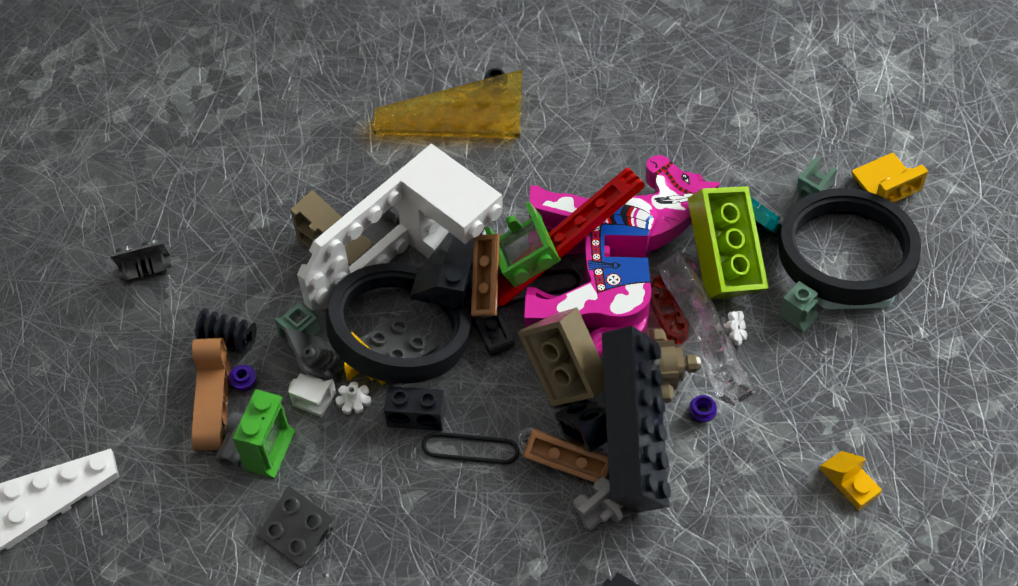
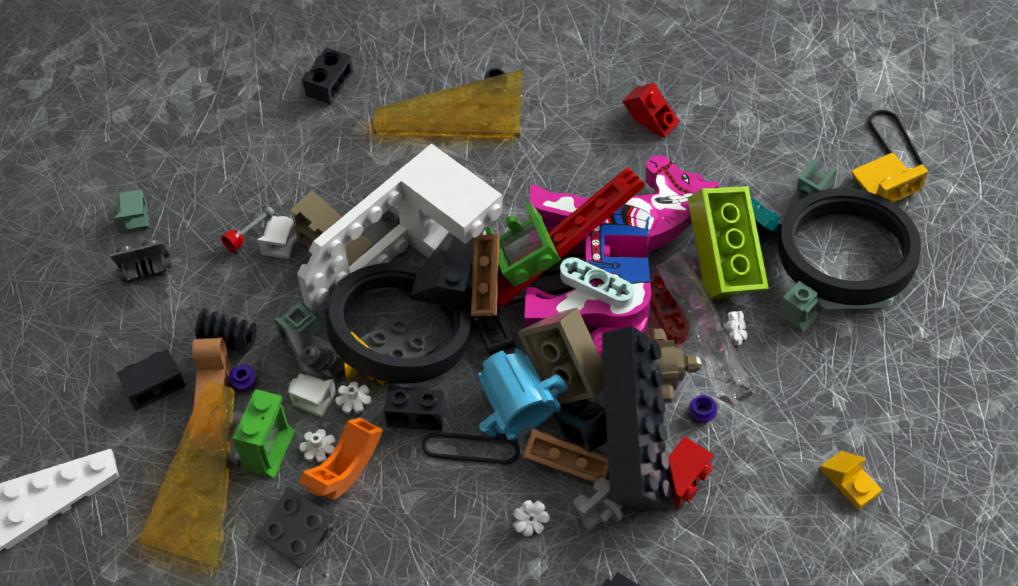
none -> sand green window [114,189,149,233]
none -> black brick [116,348,186,411]
none -> clear yellow wing [139,381,235,569]
none -> hinge [221,207,274,252]
none -> white window [257,216,297,259]
none -> orange arch [299,417,383,500]
none -> white plant [300,429,336,464]
none -> black brick [302,47,354,105]
none -> medium azure container [478,348,568,440]
none -> white plant [513,500,550,537]
none -> light aqua beam [560,258,634,308]
none -> red slope [622,83,680,137]
none -> red slope [667,436,714,509]
none -> black piece [868,110,925,167]

